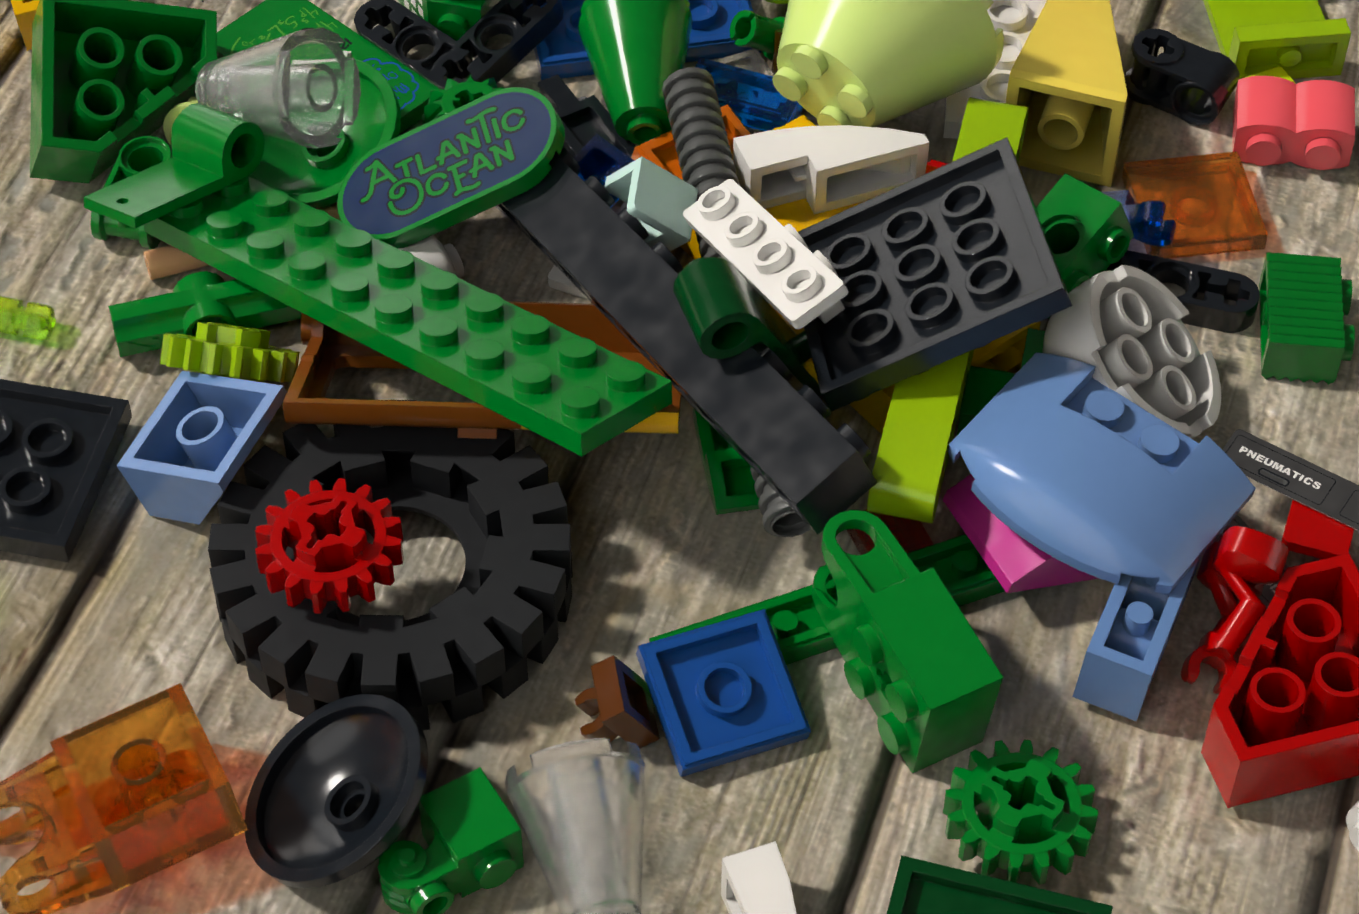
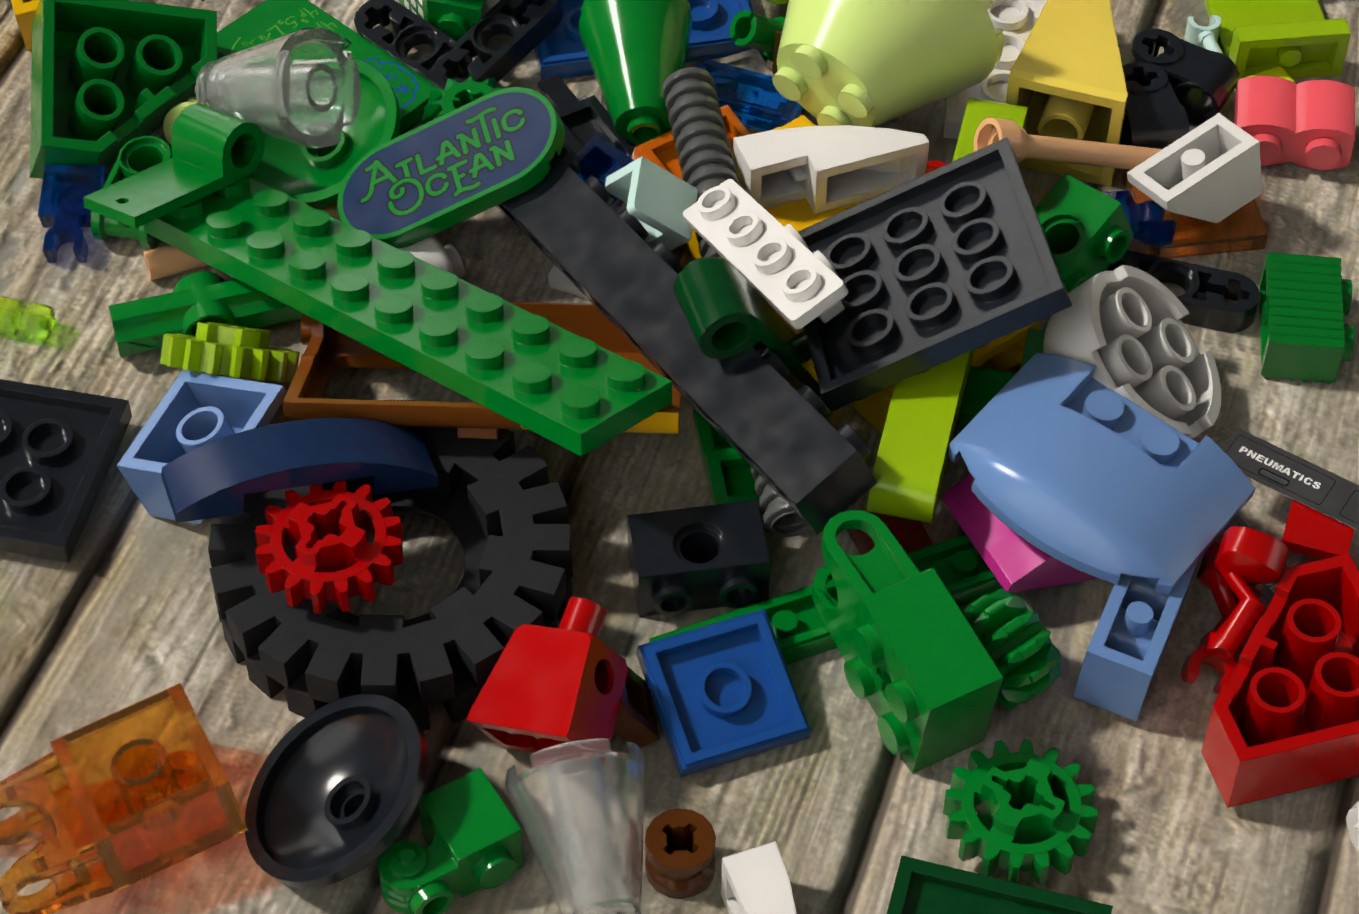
none -> clear blue plate [38,165,108,263]
none -> dark blue slope [161,418,438,523]
none -> red torso [466,597,628,766]
none -> black brick [627,500,770,617]
none -> reddish brown wheel [645,808,716,899]
none -> green gear [962,588,1061,709]
none -> light nougat piece [974,118,1162,170]
none -> black piece [1120,62,1190,149]
none -> white slope [1127,113,1262,223]
none -> light aqua hand [1184,15,1223,54]

